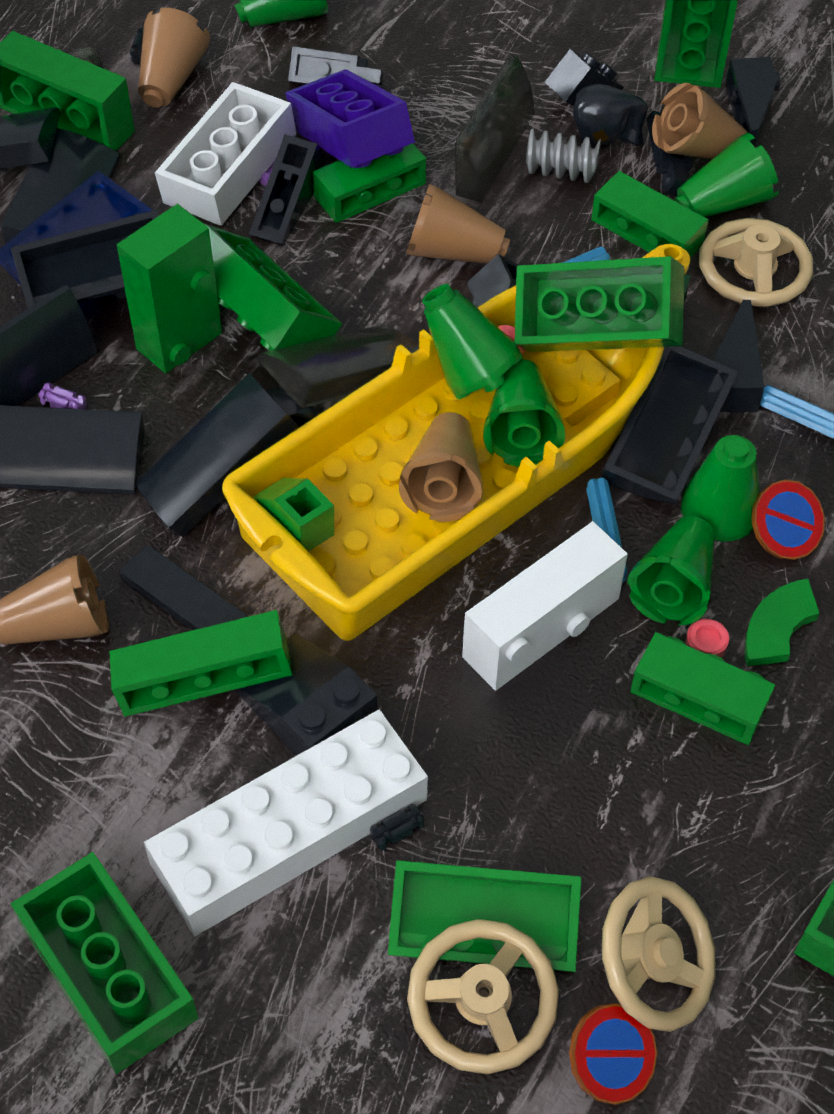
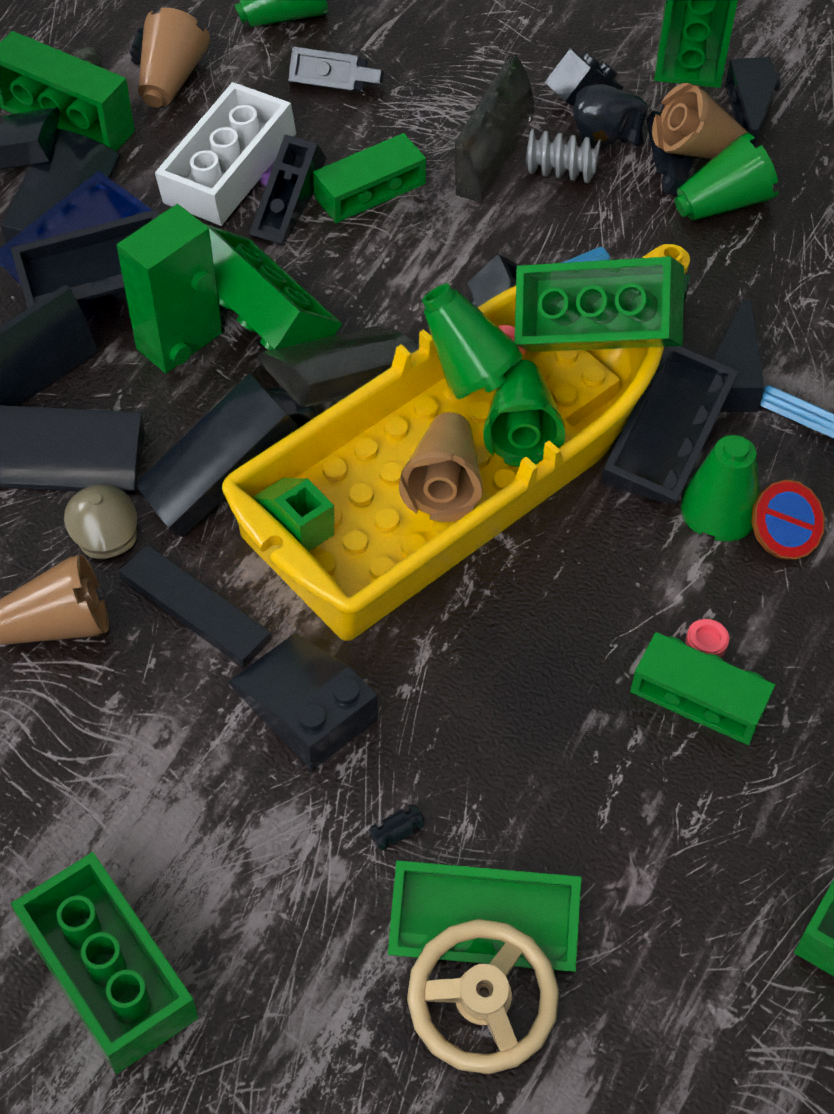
medium lavender piece [39,383,87,410] -> none
green brick [109,610,292,717] -> none
white brick [144,709,428,937] -> none
dark purple brick [285,69,415,168] -> none
medium nougat cone [406,184,510,264] -> none
white brick [462,521,628,691] -> none
piece [569,1003,657,1105] -> none
dark azure axle [586,478,628,583] -> none
green brick [591,171,709,258] -> none
tan piece [602,876,716,1032] -> none
green cone [627,516,714,626] -> none
tan piece [699,218,813,307] -> none
green tile [744,579,819,667] -> none
none -> dark tan hat [64,484,137,559]

